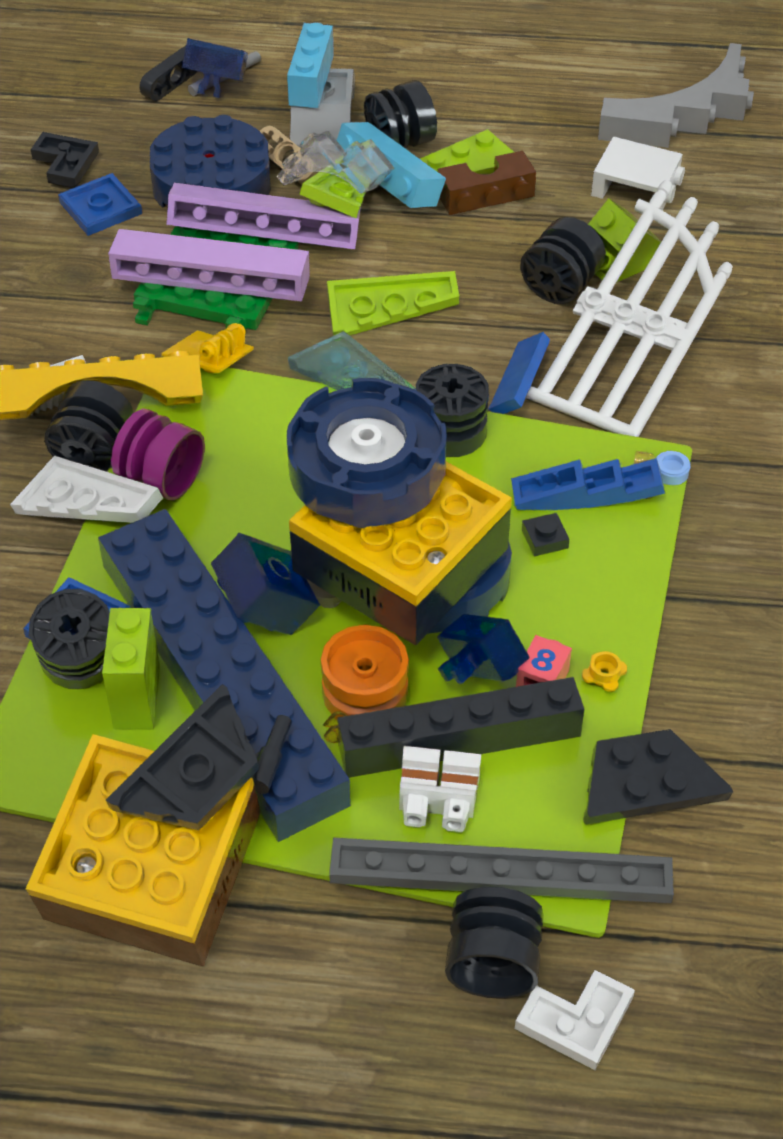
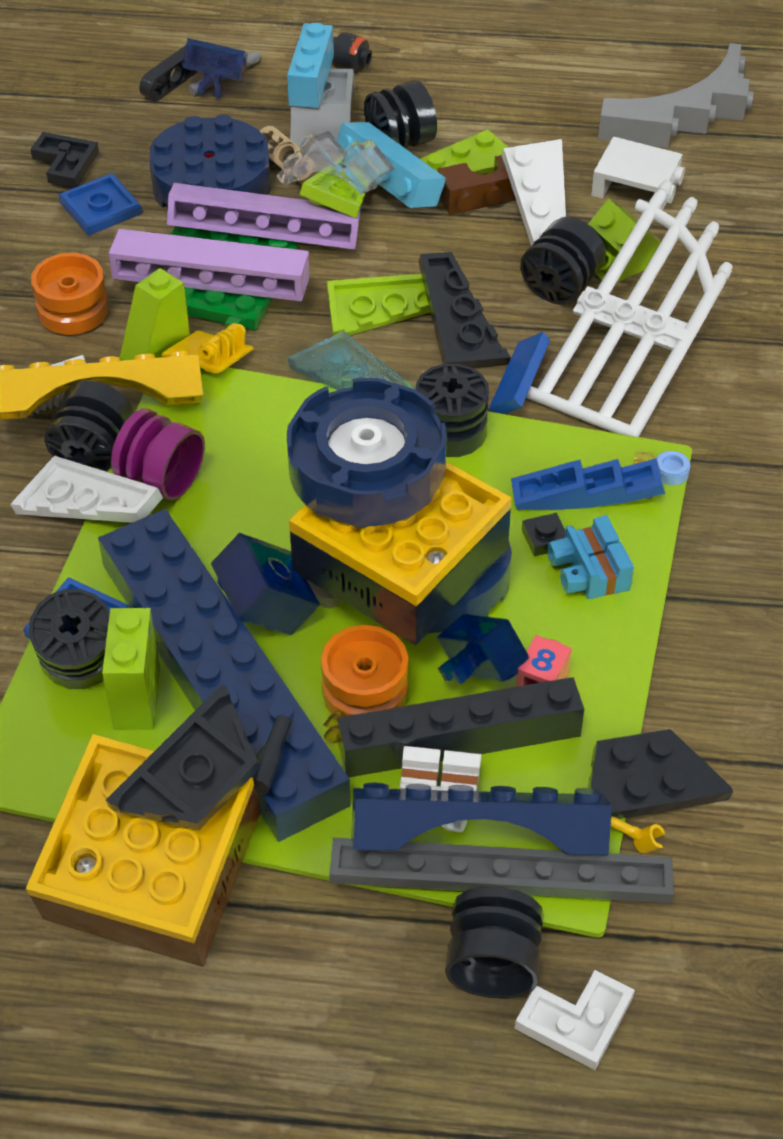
yellow plate [582,651,627,692] -> none
none -> orange wheel [31,252,109,335]
none -> lime slope [120,268,190,361]
none -> black head [332,32,372,74]
none -> dark blue arch [351,782,612,855]
none -> black wing [418,252,511,368]
none -> white wing [502,139,566,246]
none -> dark azure hips [547,515,634,599]
none -> yellow hand [611,816,665,854]

